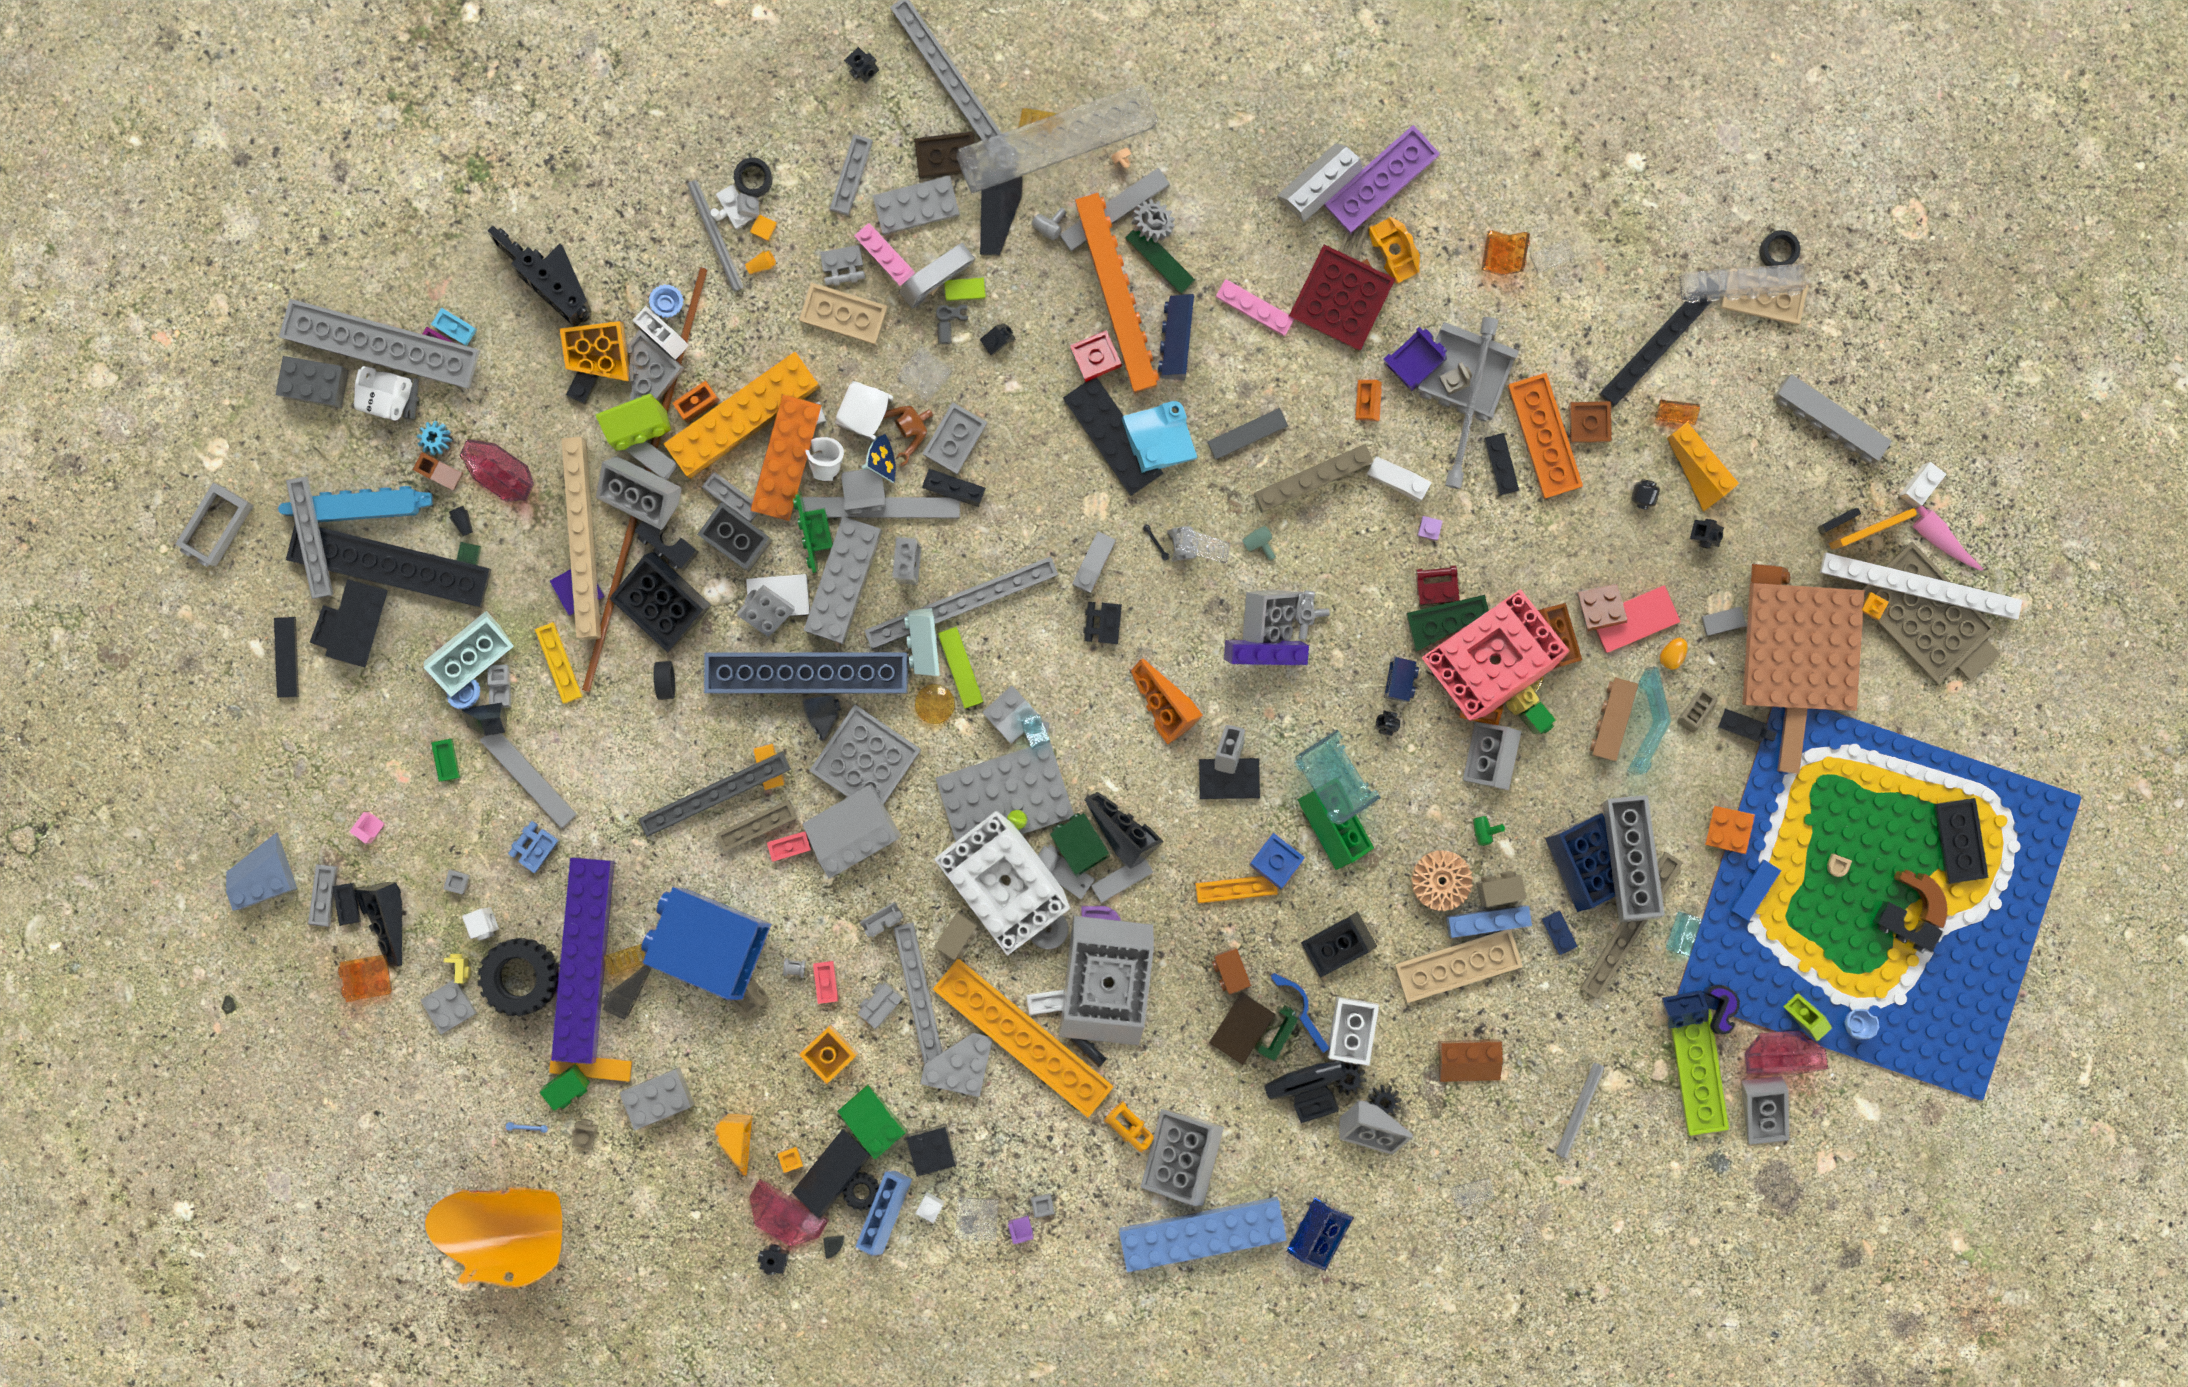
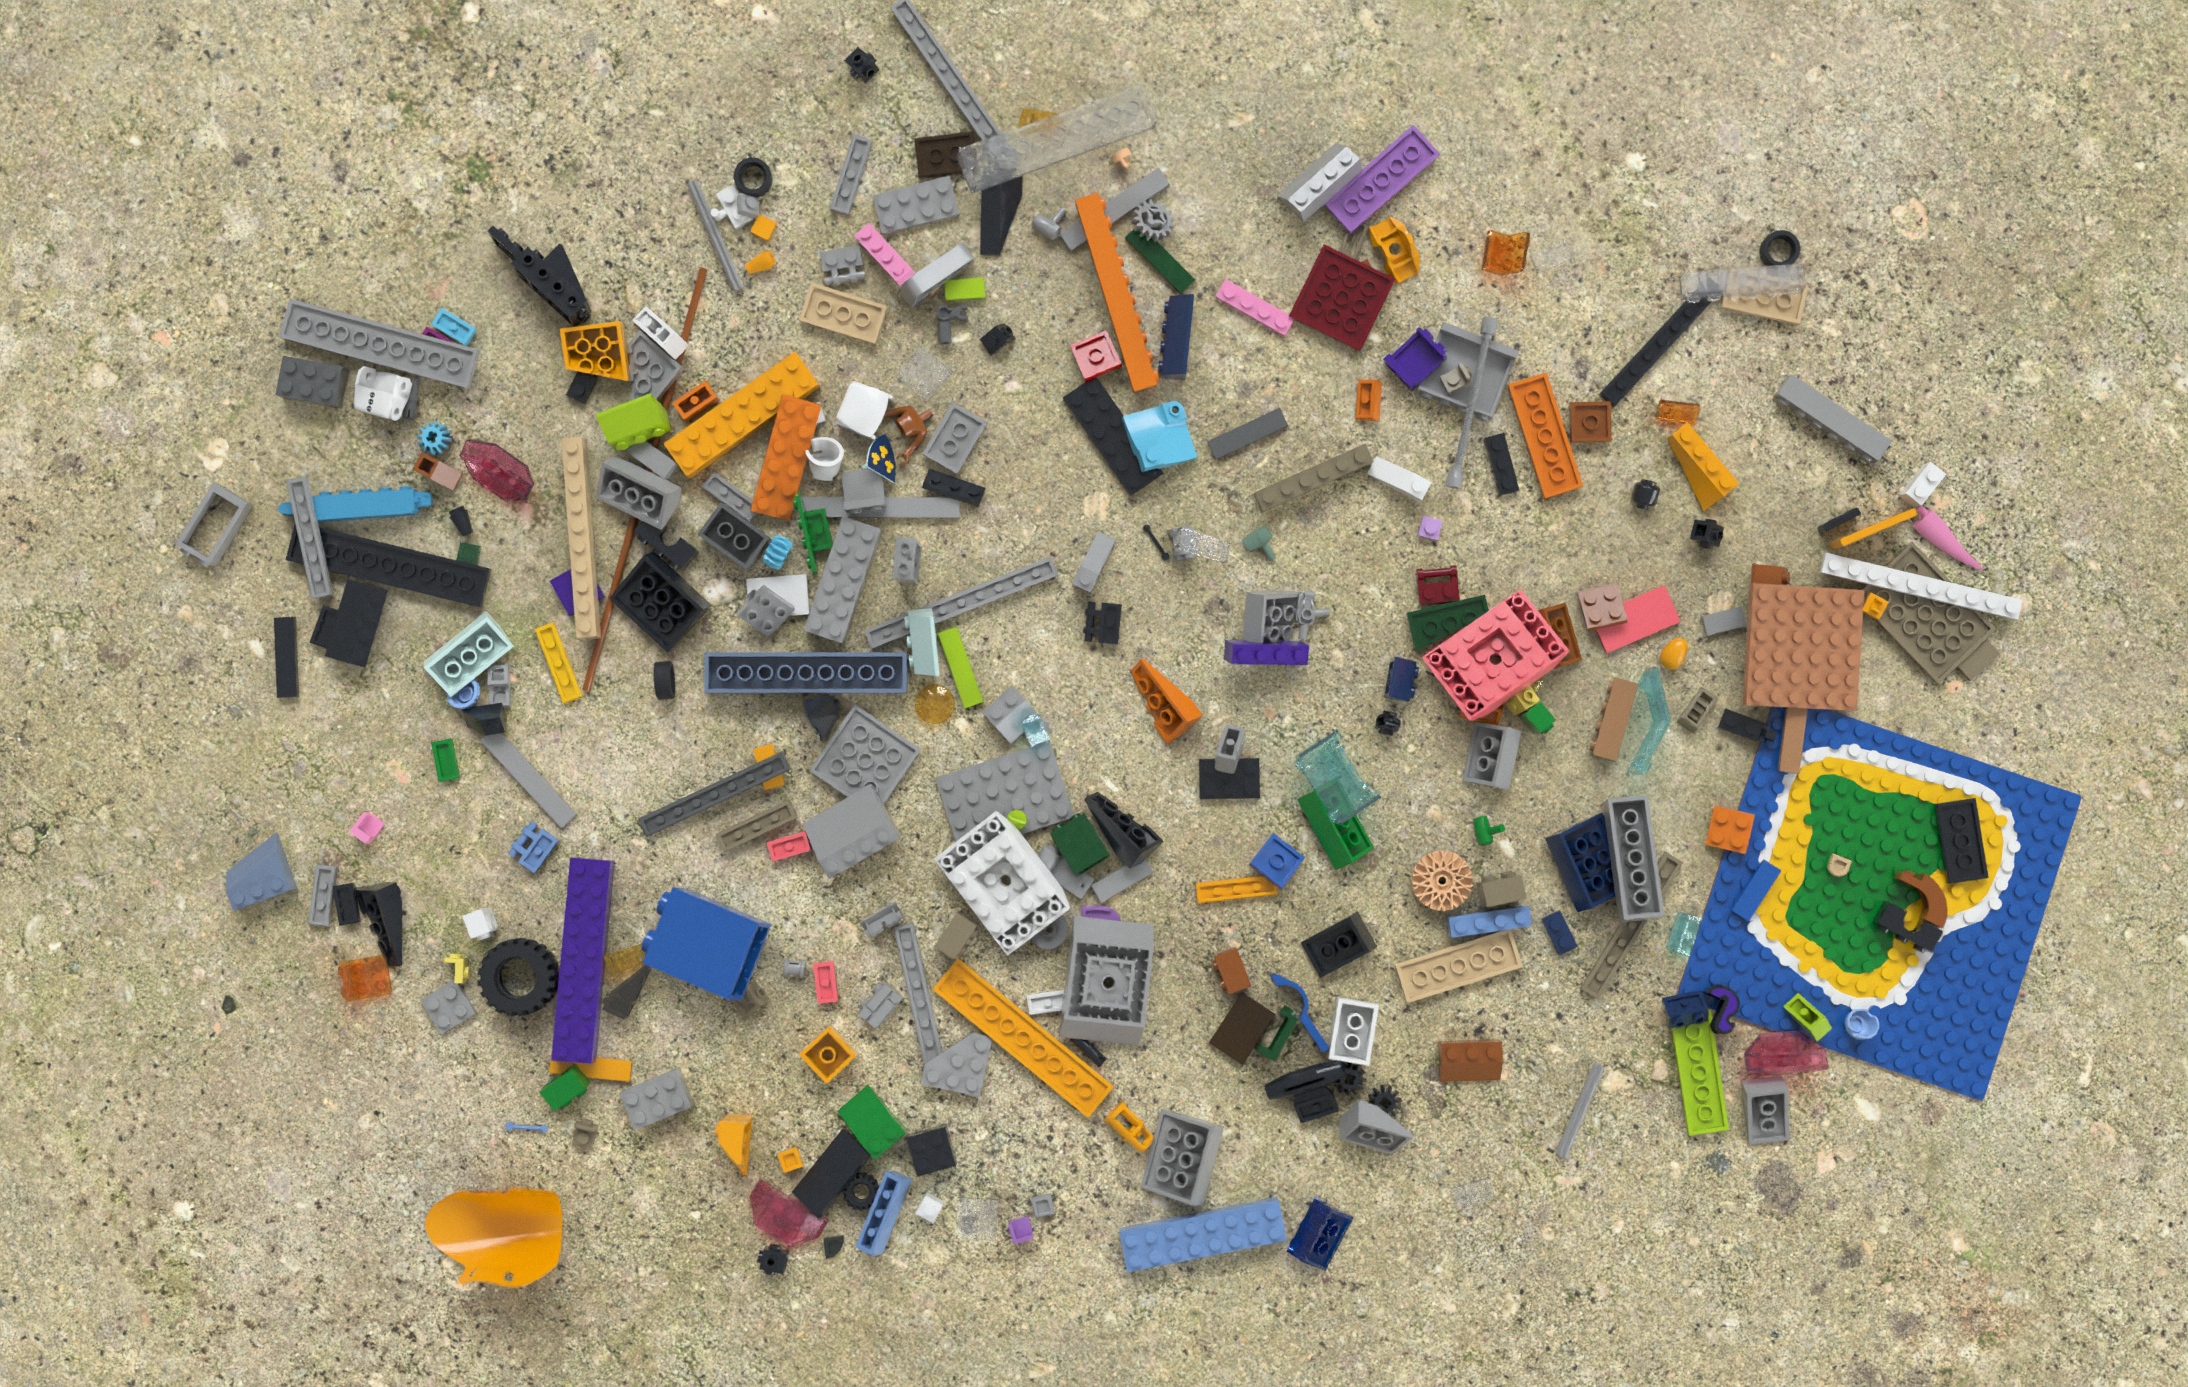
light grey plate [443,869,470,894] -> none
light blue hat [648,284,684,318] -> none
none -> medium azure gear [763,535,793,570]

